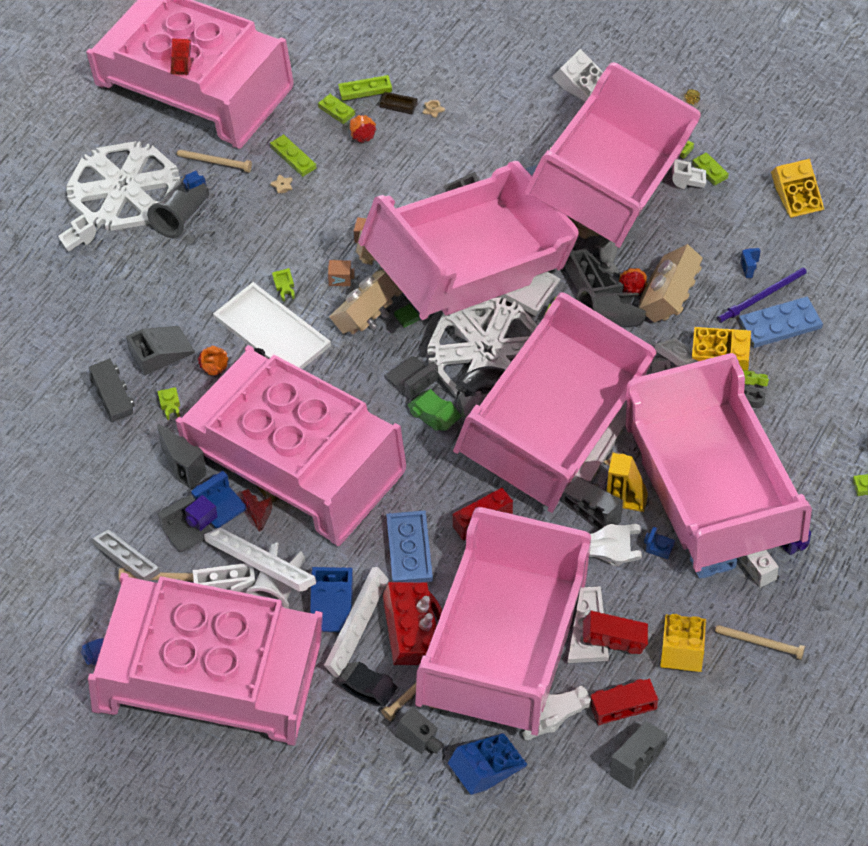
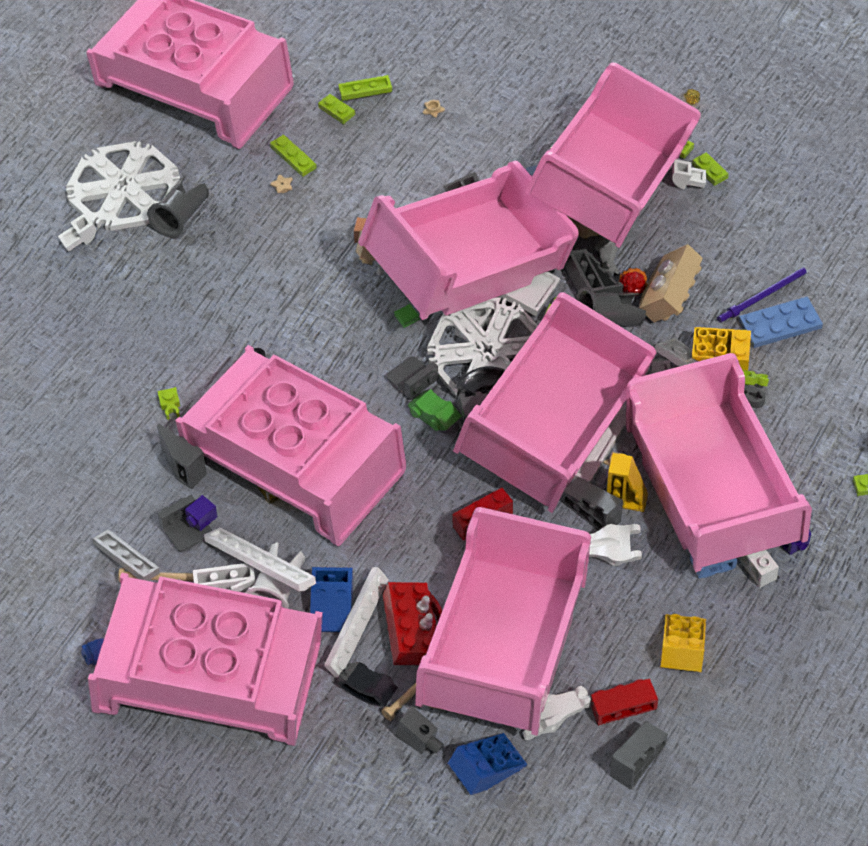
dark grey wedge [89,358,135,422] -> none
dark grey slope [126,326,195,375] -> none
clear red slope [171,38,194,75] -> none
tan bar [177,150,252,173] -> none
blue bracket [180,171,206,191] -> none
blue bracket [191,471,246,528] -> none
orange piece [198,346,228,375] -> none
white tile [213,282,331,369] -> none
clear red slope [241,489,272,532] -> none
lime plate [272,268,295,302] -> none
nougat brick [328,260,355,286] -> none
tan piece [329,269,403,335] -> none
piece [350,115,376,143] -> none
dark brown tile [380,92,418,115] -> none
medium blue plate [386,510,433,582] -> none
white slope [552,49,603,102] -> none
white wing [568,586,609,663] -> none
red brick [583,611,648,654] -> none
blue bracket [644,527,675,559] -> none
tan bar [715,625,805,660] -> none
blue bracket [740,248,761,278] -> none
yellow slope [771,159,824,218] -> none

